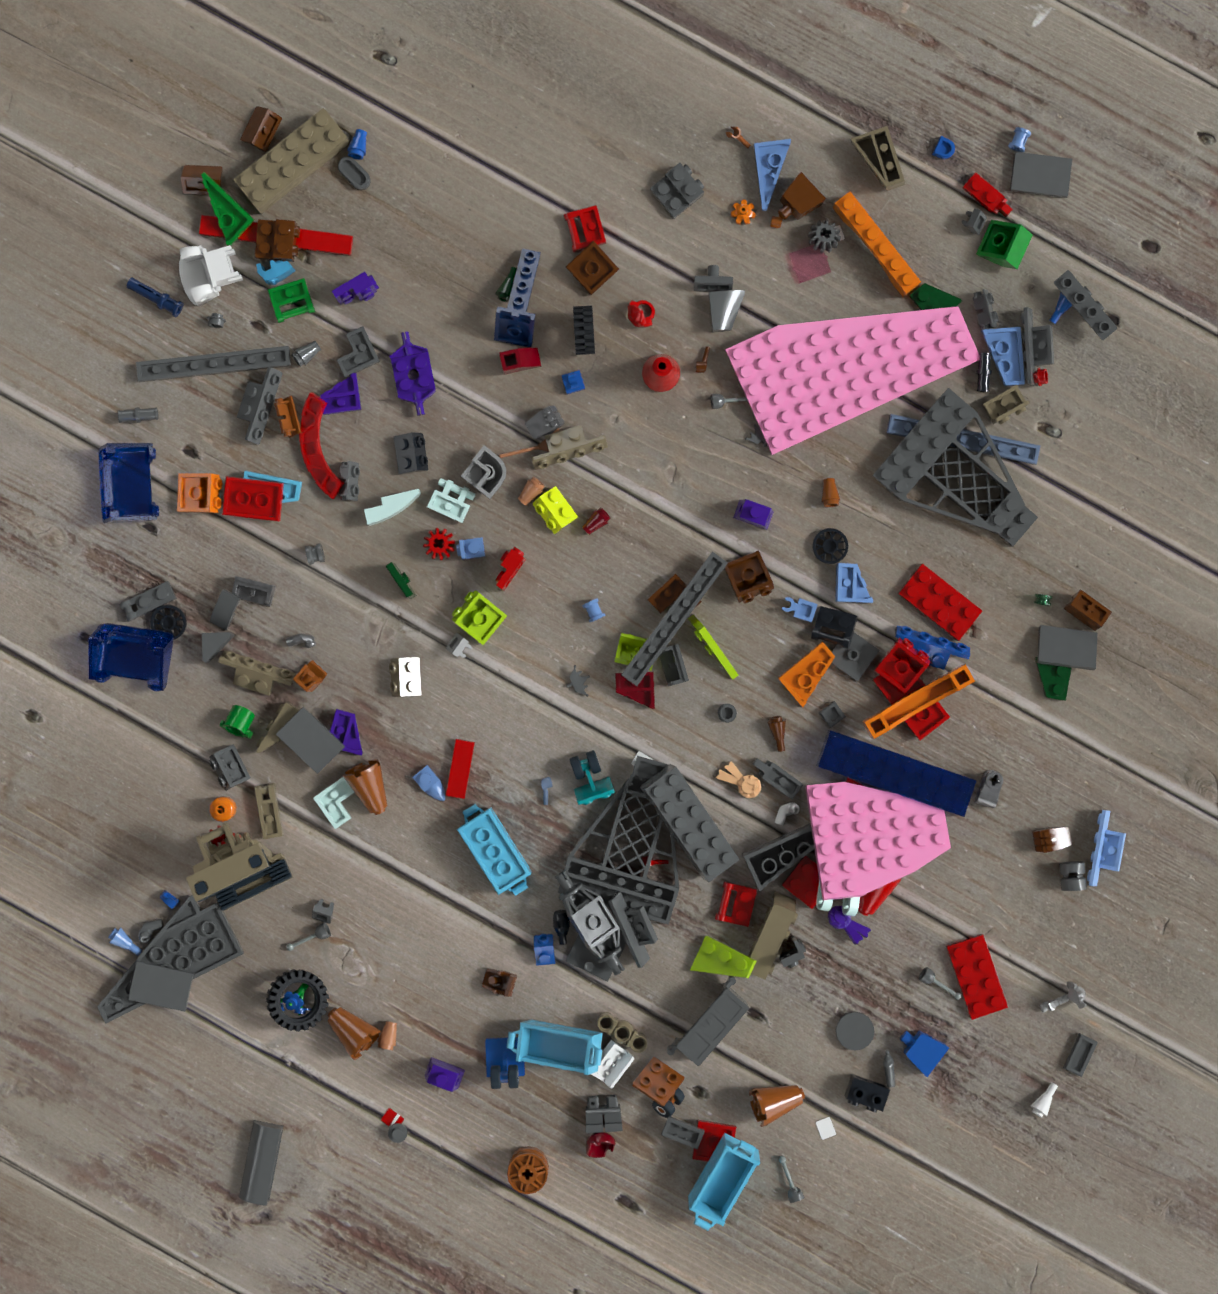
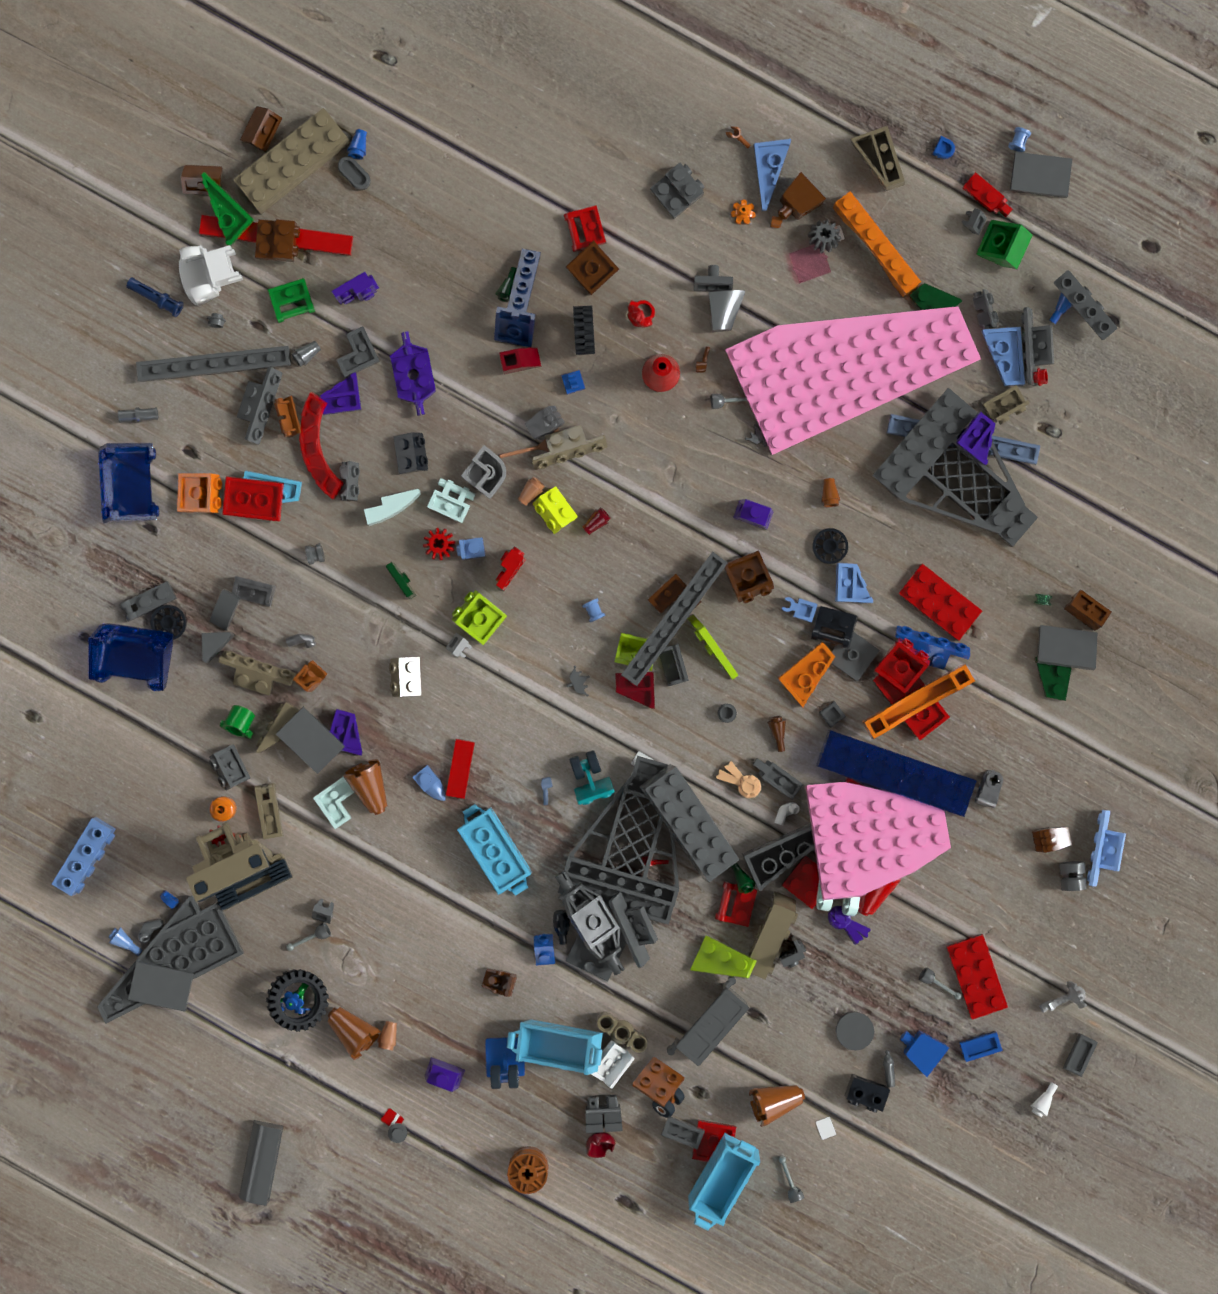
dark azure hand [256,260,296,285] -> none
black pin [976,353,992,392] -> none
none -> medium blue brick [52,817,116,896]
none -> dark green cone [731,862,756,894]
none -> dark purple wing [956,412,996,465]
none -> blue tile [959,1031,1003,1062]

